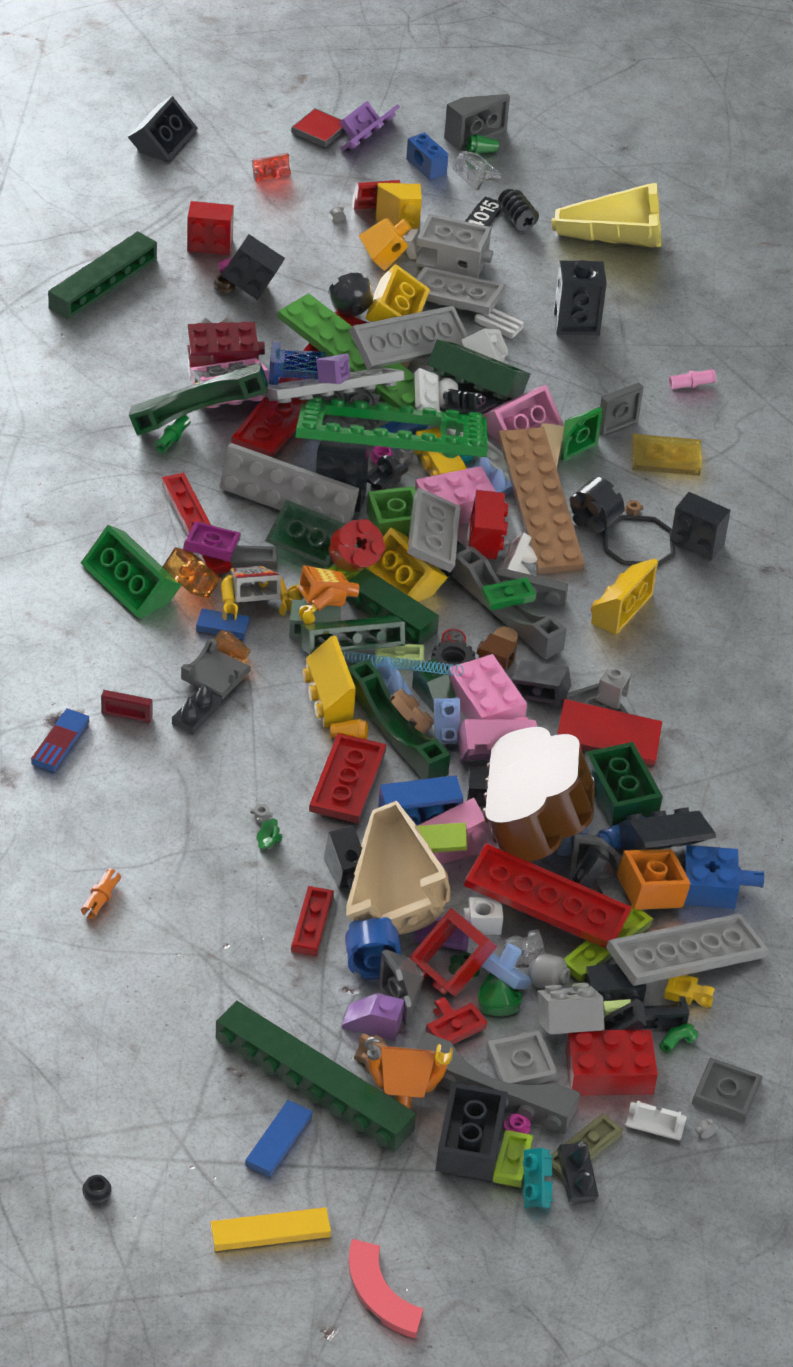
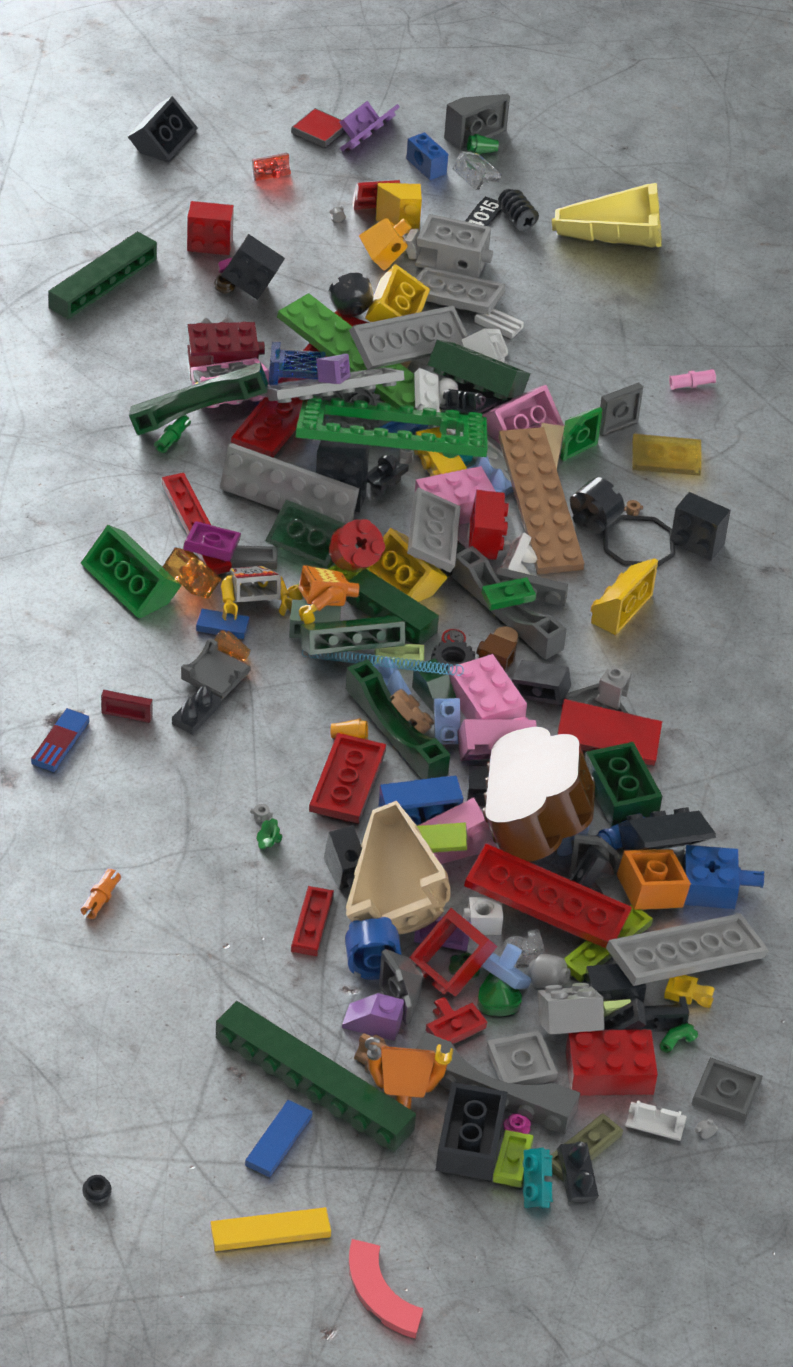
yellow slope [302,636,355,728] -> none
bright green brick [367,486,416,538] -> none
dark pink plate [370,446,394,465] -> none
black torso [553,260,607,336] -> none

